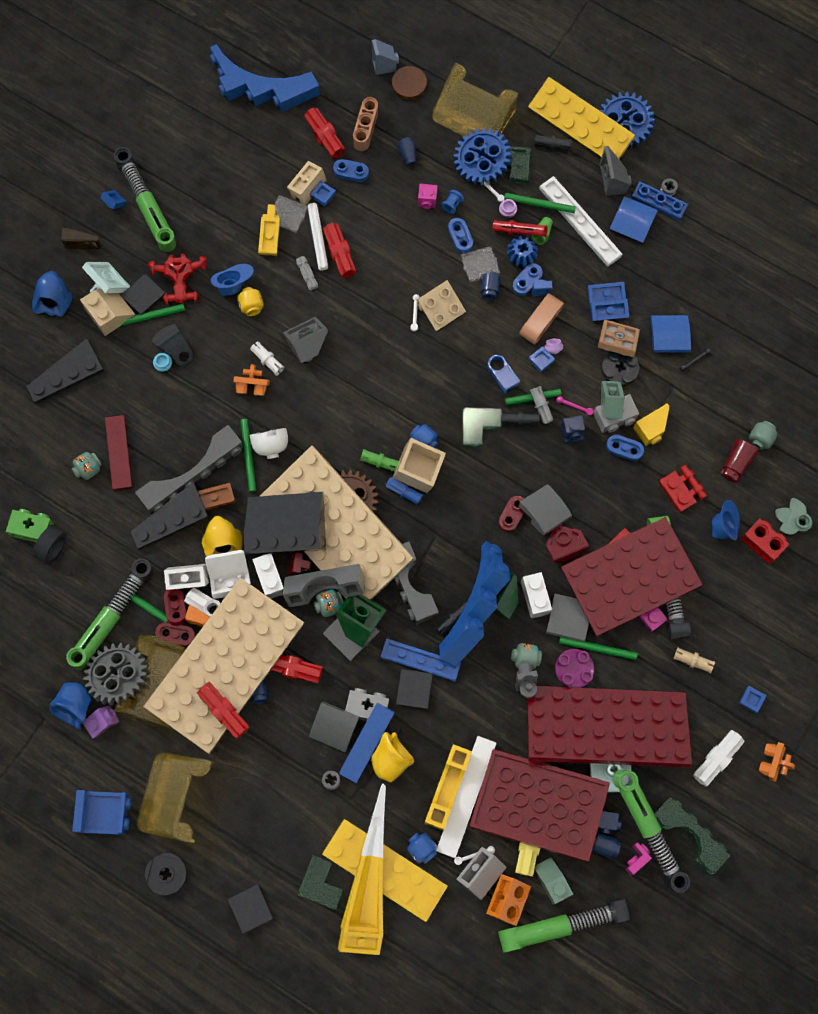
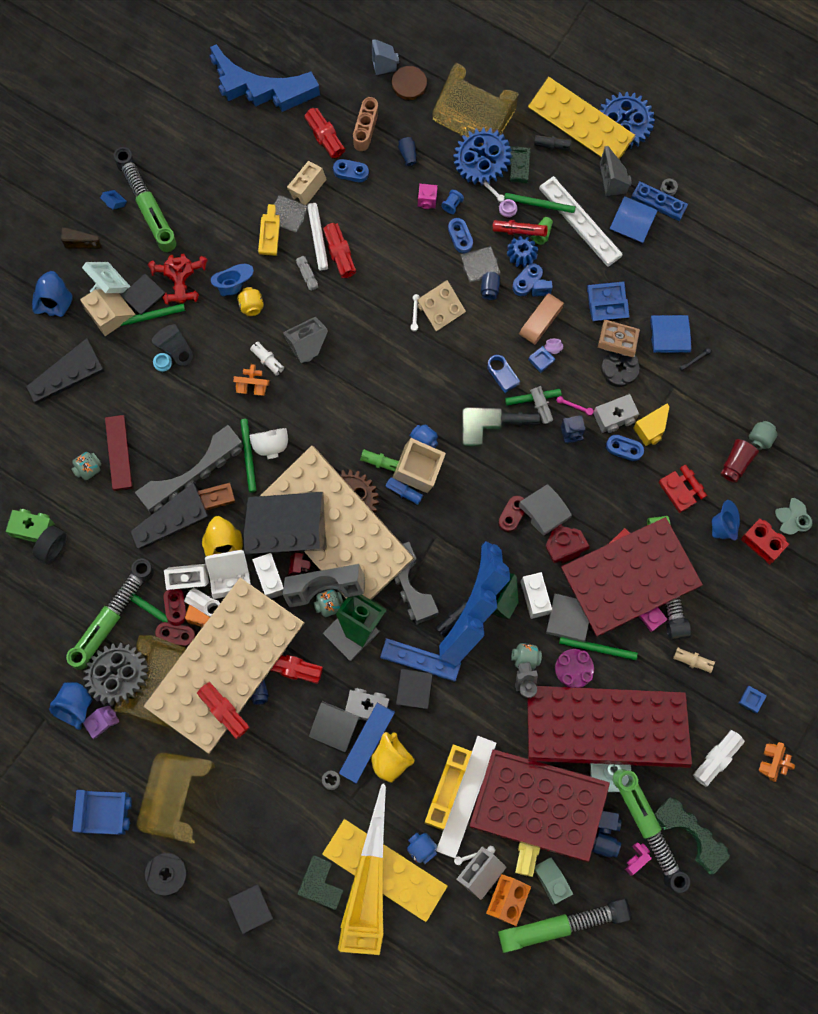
blue plate [310,181,336,207] -> none
sand green slope [601,381,625,420] -> none

